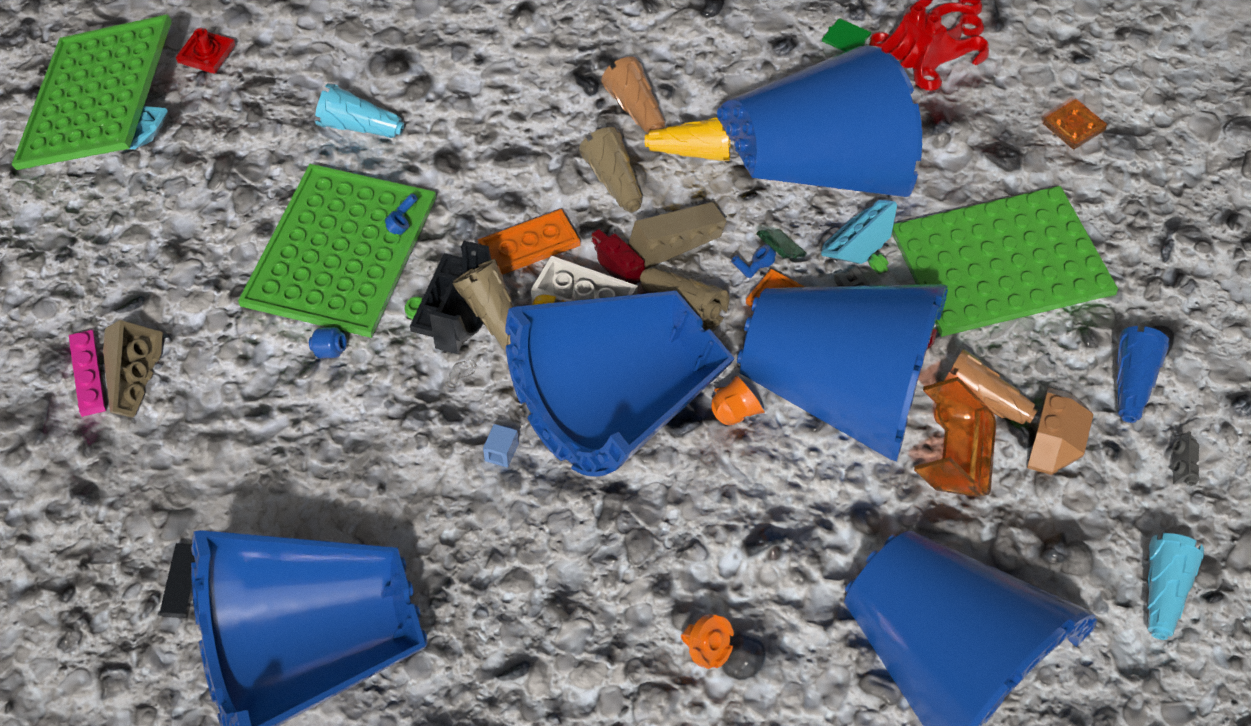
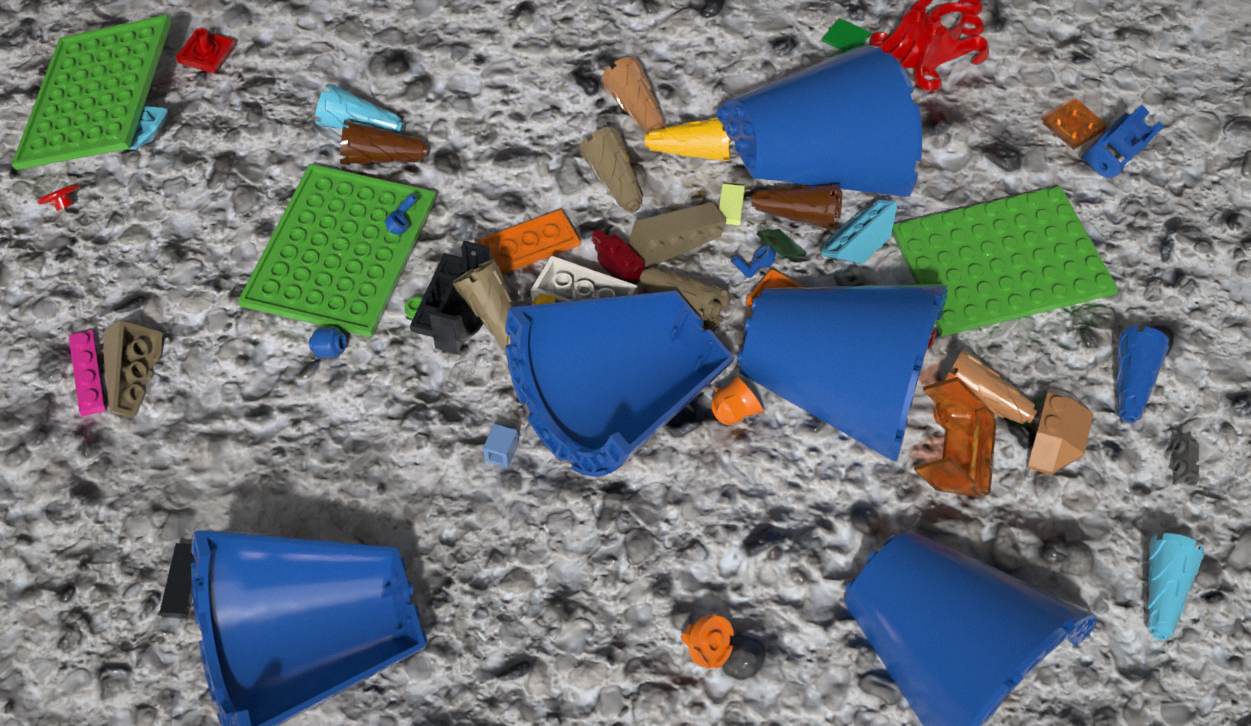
bright green plate [867,253,889,275] -> none
none -> red piece [37,183,81,211]
none -> reddish brown cone [340,120,428,165]
none -> yellowish green tile [719,184,745,225]
none -> reddish brown cone [752,184,842,230]
none -> blue piece [1080,105,1164,178]

